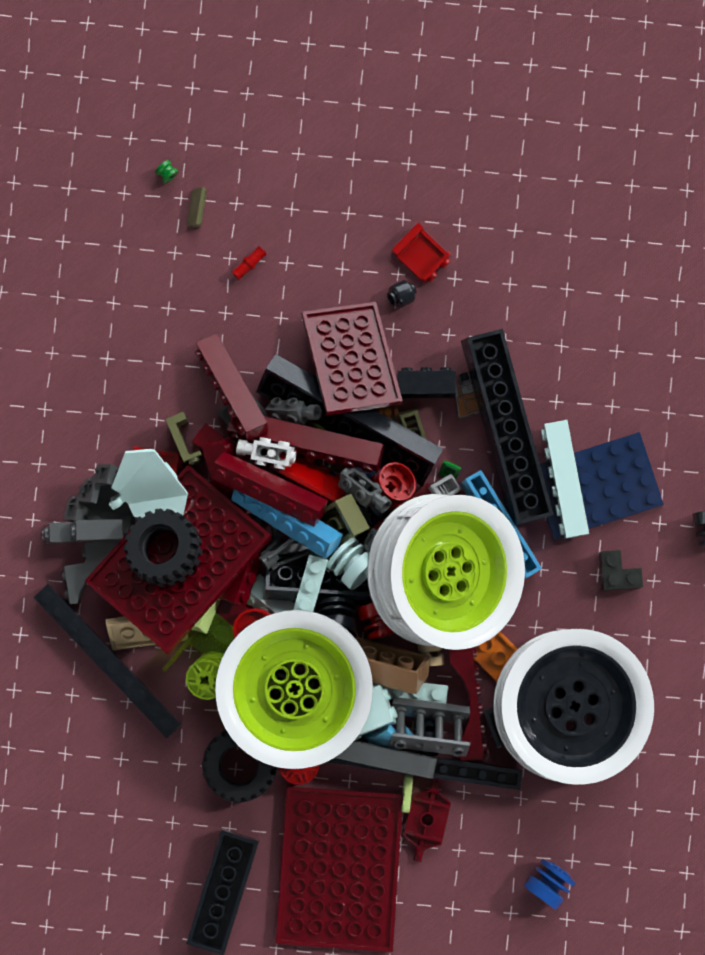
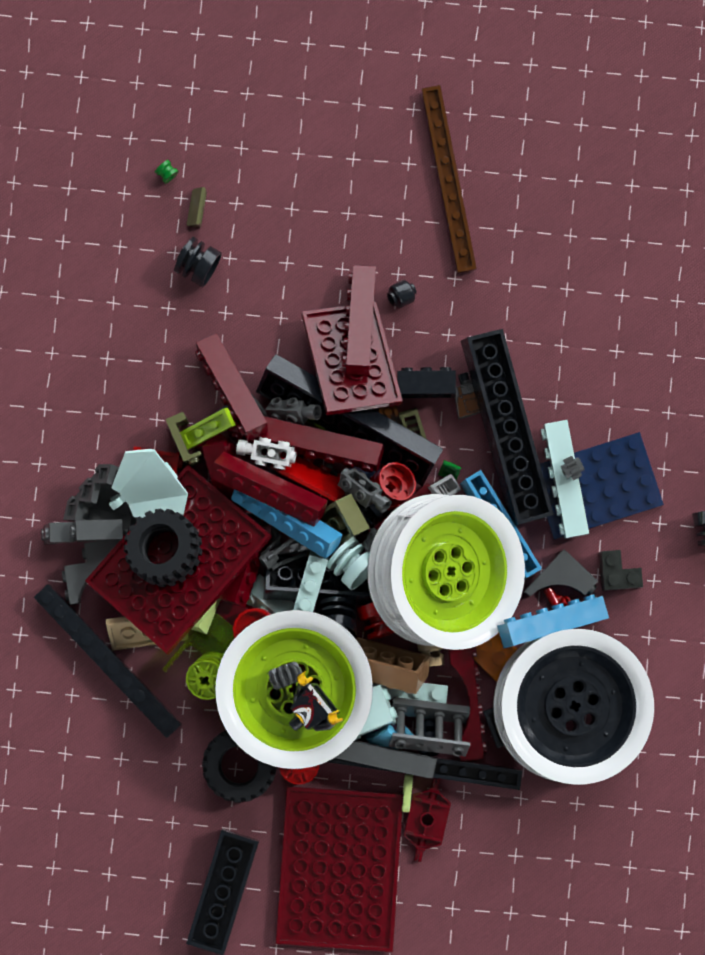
red pin [231,246,267,281] -> none
red panel [392,223,451,284] -> none
blue wheel [523,859,576,910] -> none
none -> black wheel [174,237,222,288]
none -> lime plate [180,408,235,450]
none -> dark grey gear [268,662,302,689]
none -> torso [289,671,343,731]
none -> brick [342,265,376,376]
none -> reddish brown plate [422,85,477,273]
none -> dark azure brick [497,594,609,648]
none -> dark grey arch [524,549,598,597]
none -> red arm [543,586,571,607]
none -> dark grey gear [561,456,585,481]

